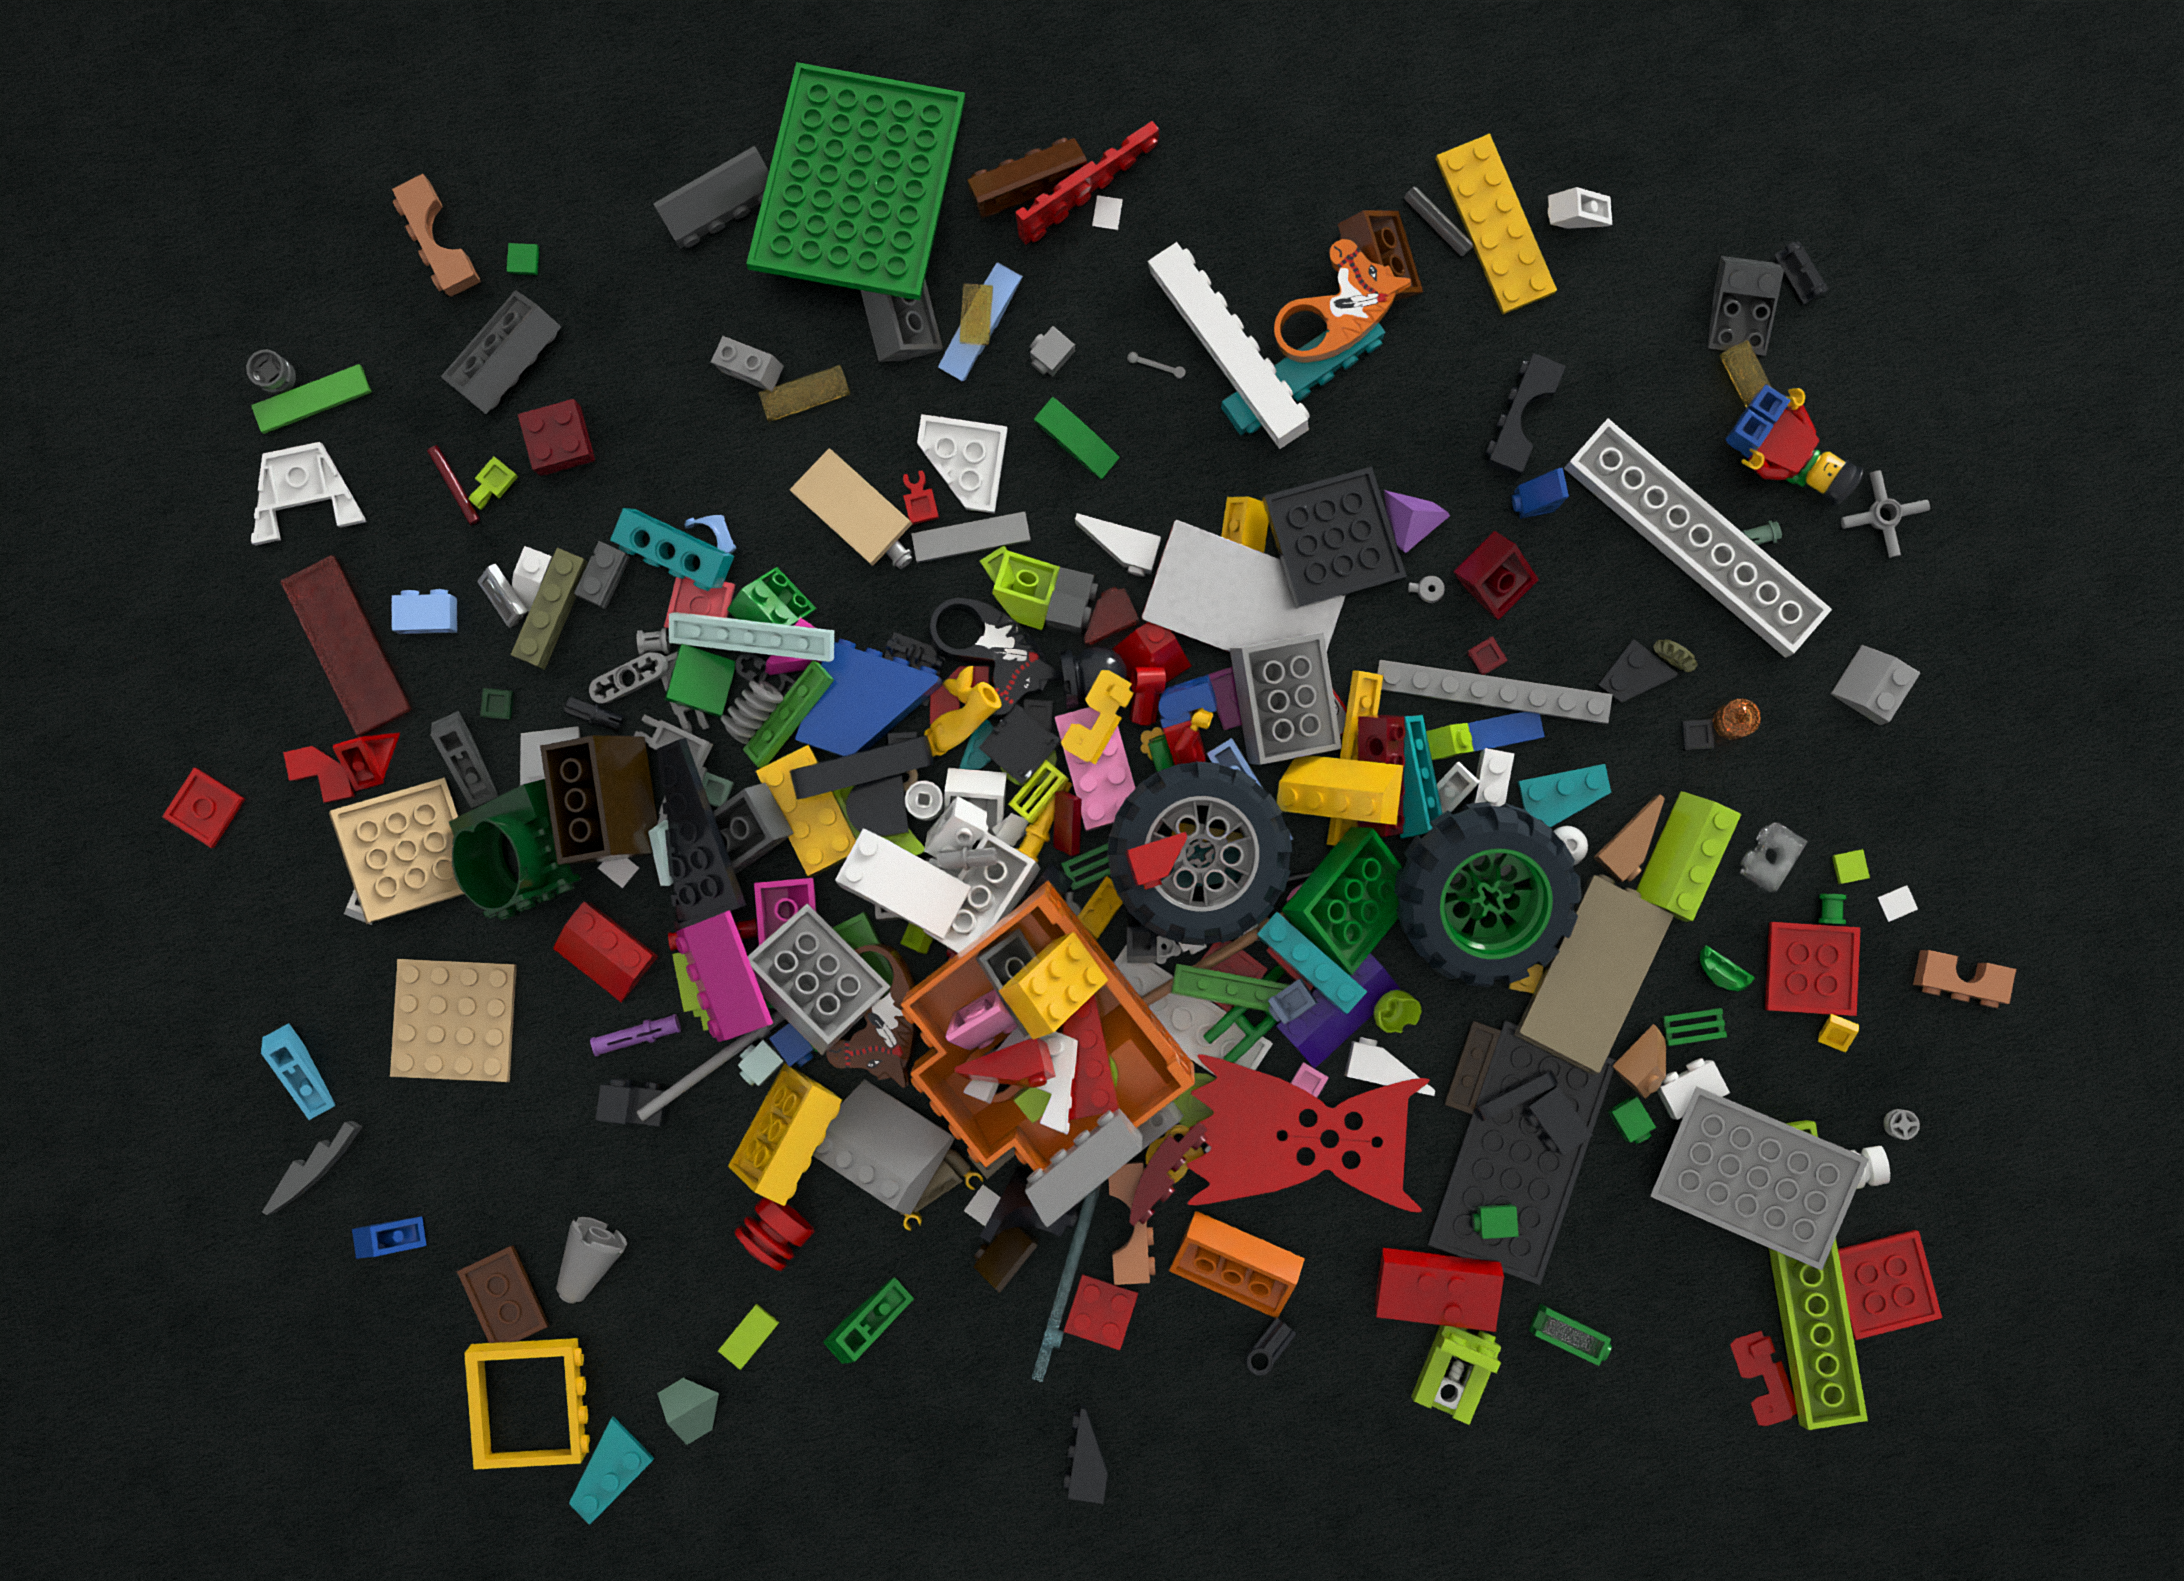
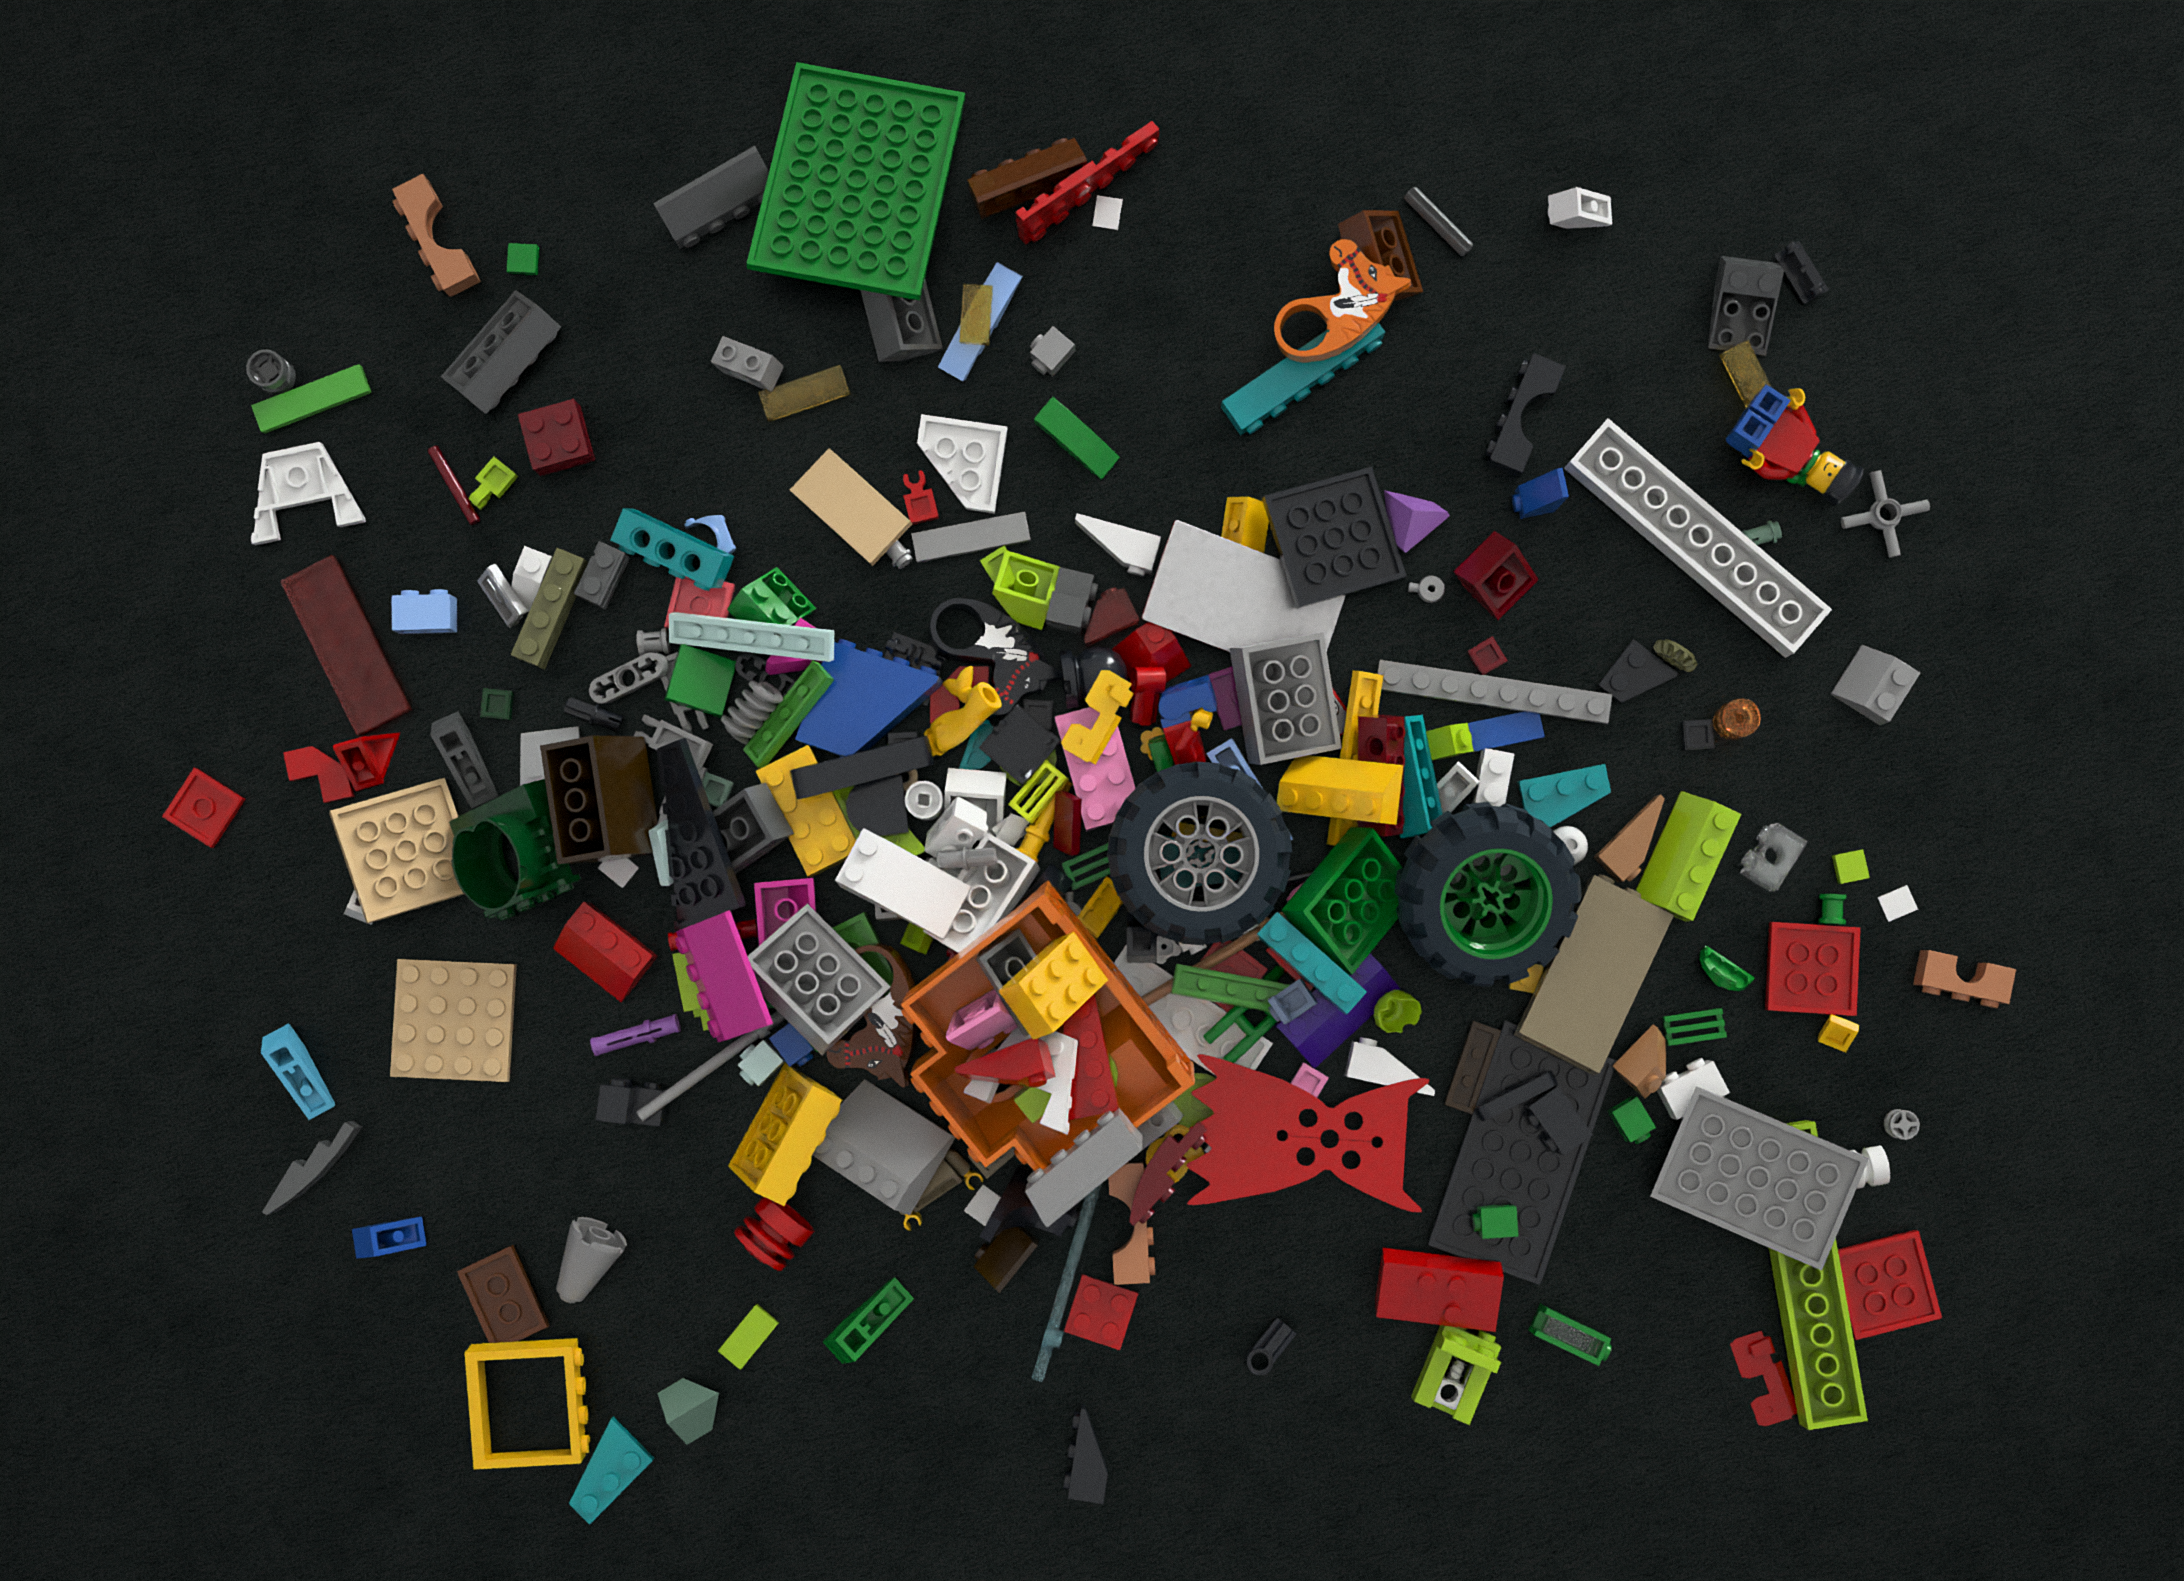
red slope [1125,832,1188,889] -> none
light grey hinge [1127,352,1186,379] -> none
white brick [1148,242,1310,449] -> none
orange slope [1169,1211,1305,1318] -> none
yellow plate [1435,134,1557,315] -> none

